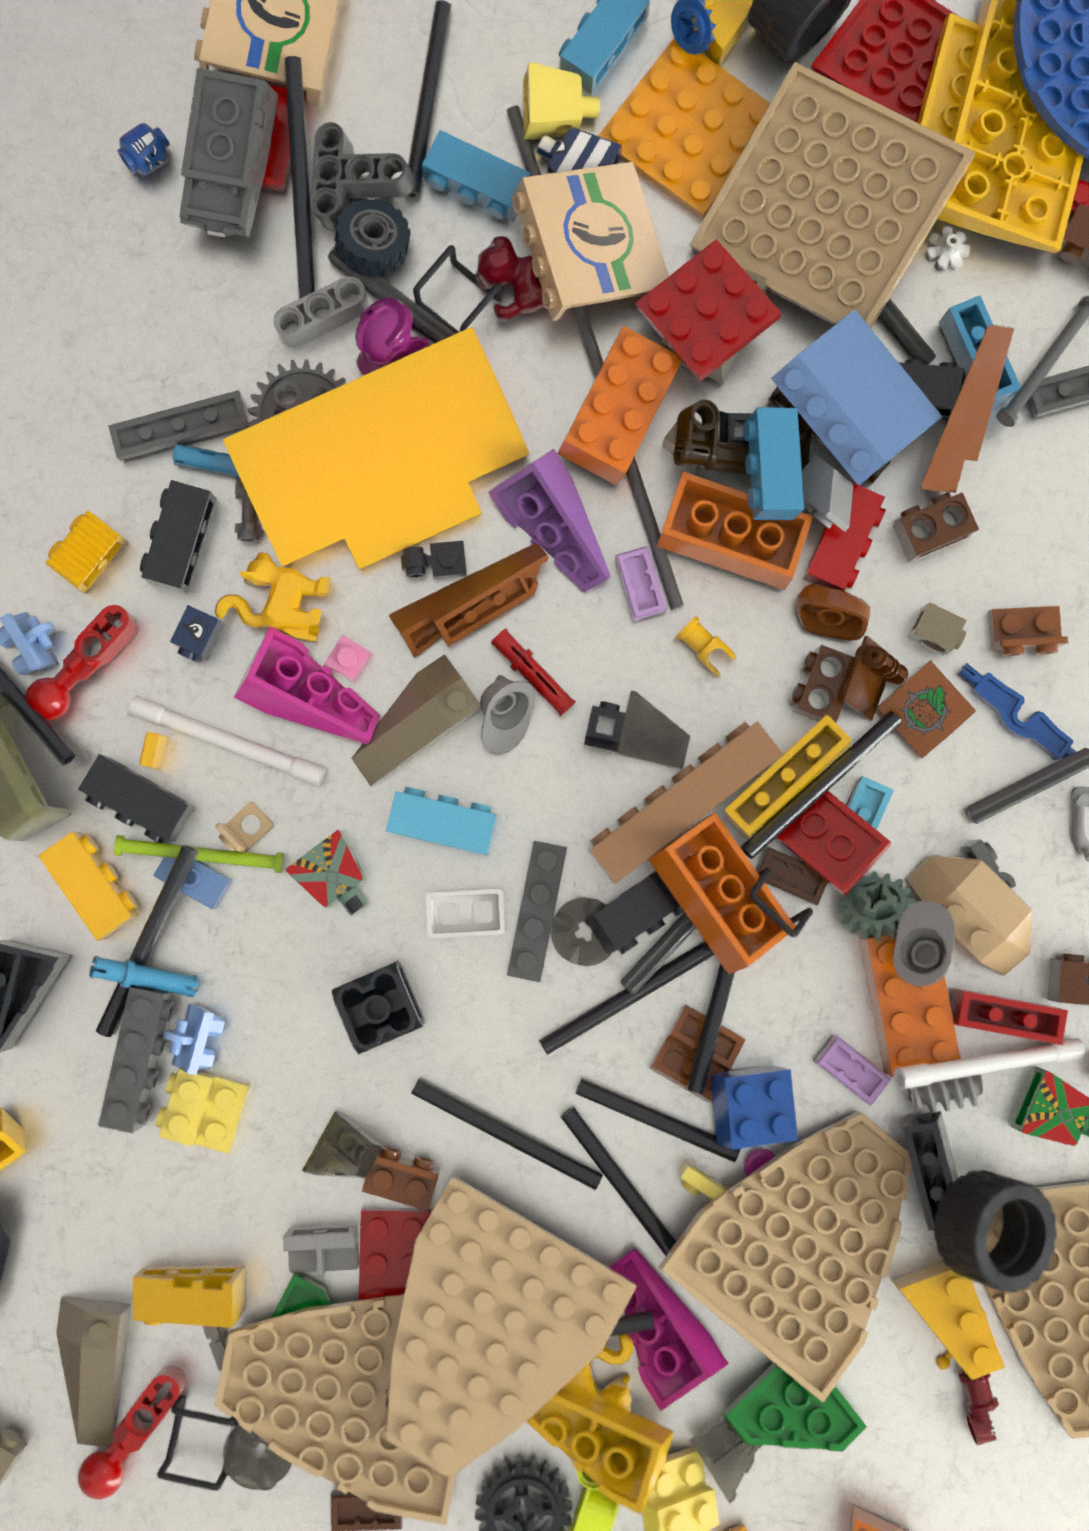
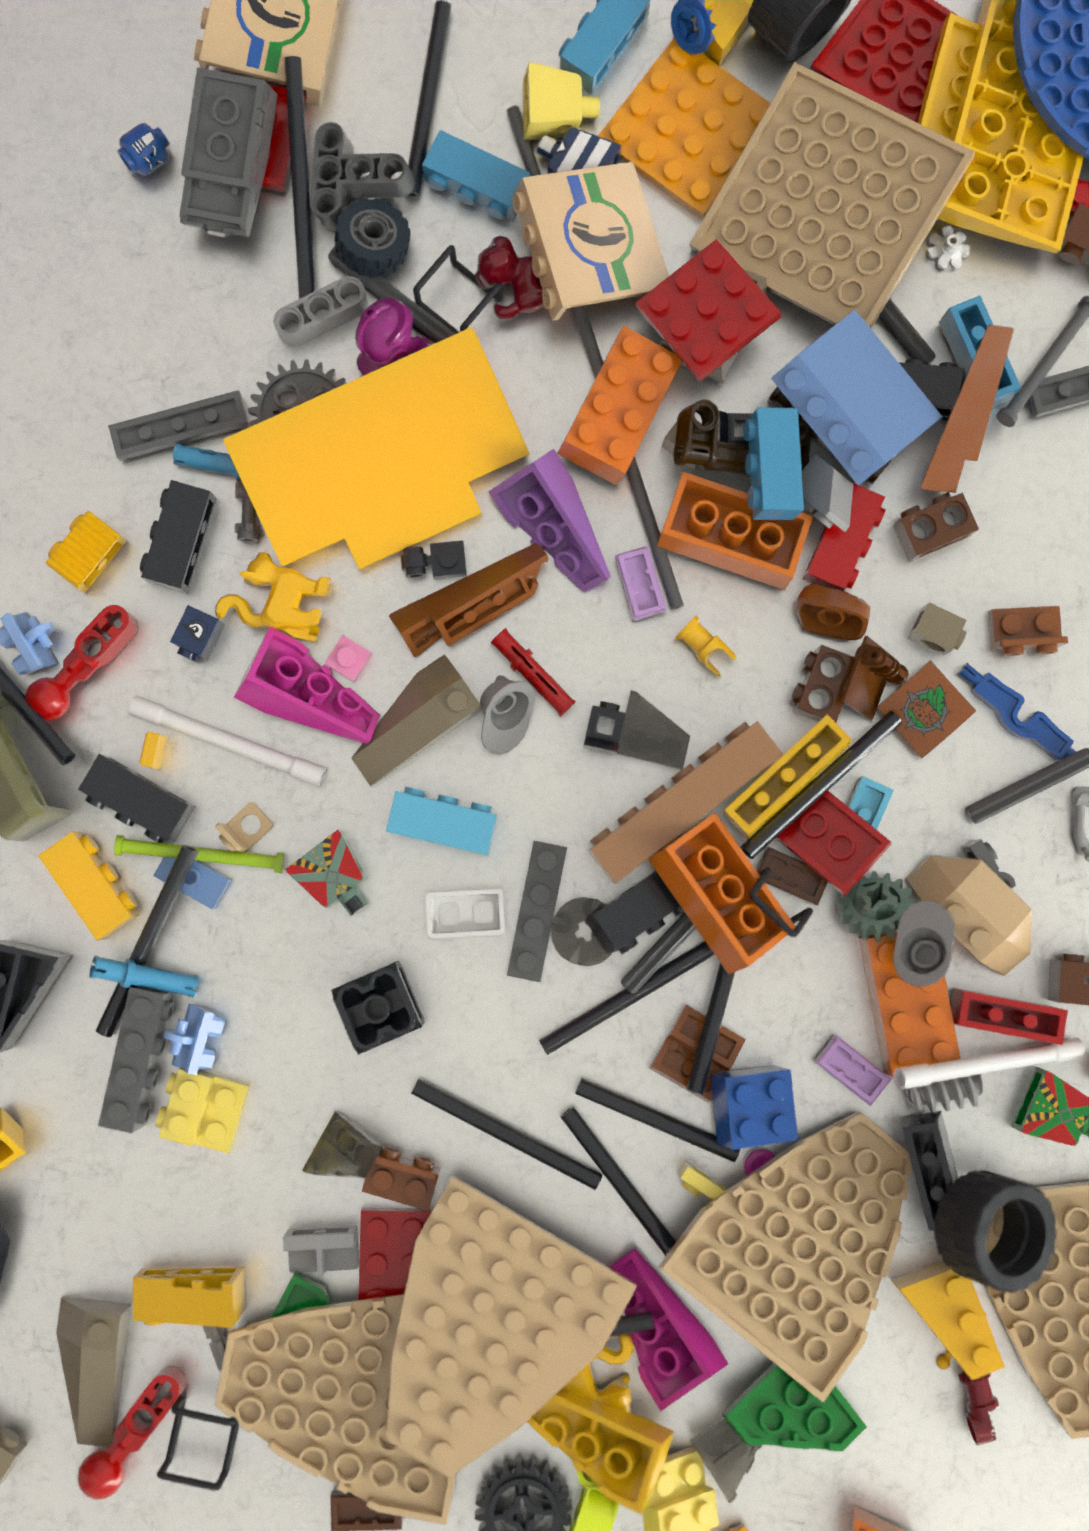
clear smoke plate [223,1422,292,1491] -> none

